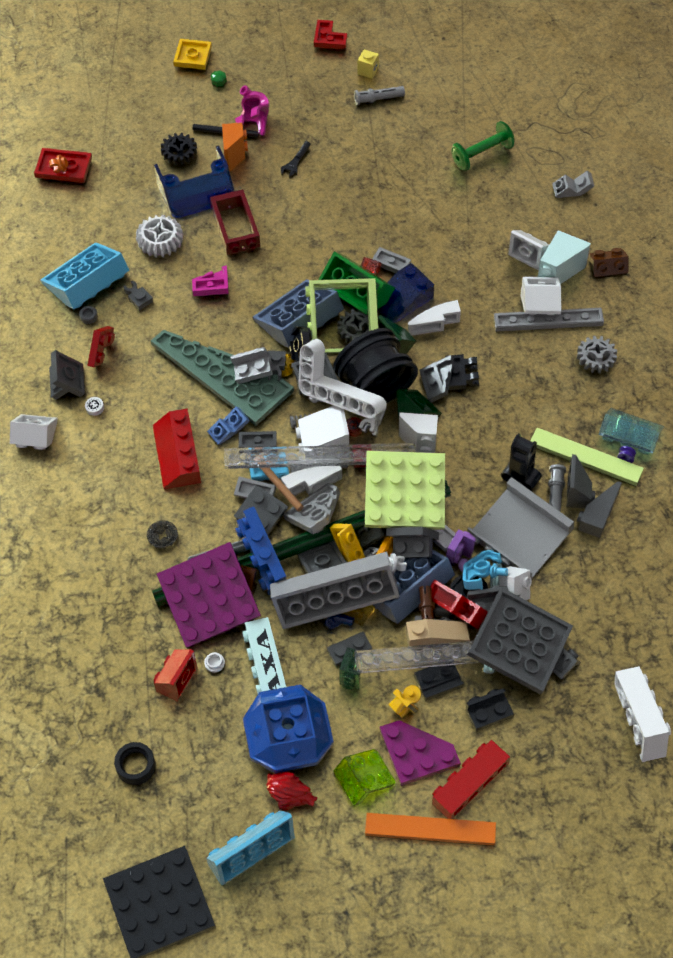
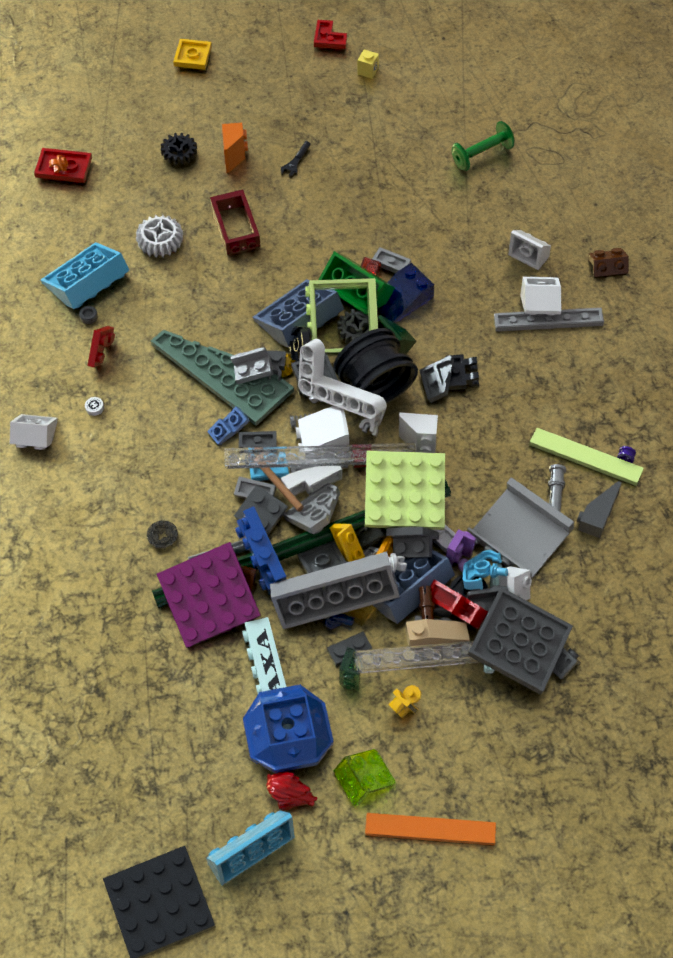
dark grey bracket [49,350,85,400] -> none
black tyre [114,742,156,785] -> none
dark grey plate [123,280,153,311] -> none
red slope [153,408,201,490] -> none
red slope [153,649,198,702] -> none
clear blue windscreen [154,146,235,218] -> none
black bar [192,124,259,138] -> none
dark pink wing [192,265,229,296] -> none
white plate [204,652,225,673] -> none
green tile [210,70,227,87] -> none
dark pink piece [234,85,270,136] -> none
clear red tile [346,417,362,436] -> none
light grey pin [354,86,405,105] -> none
magenta plate [380,720,461,786] -> none
dark green slope [397,389,442,418] -> none
white slope [408,300,461,336] -> none
black plate [414,659,464,701] -> none
red brick [432,740,510,819] -> none
black bracket [465,688,514,732] -> none
black piece [501,433,542,491] -> none
light aqua slope [538,230,591,284] -> none
light grey slope [552,171,595,198] -> none
dark grey slope [566,454,595,509] -> none
light grey gear [577,336,617,373] -> none
clear light blue slope [598,408,664,454] -> none
white wedge [615,666,671,762] -> none

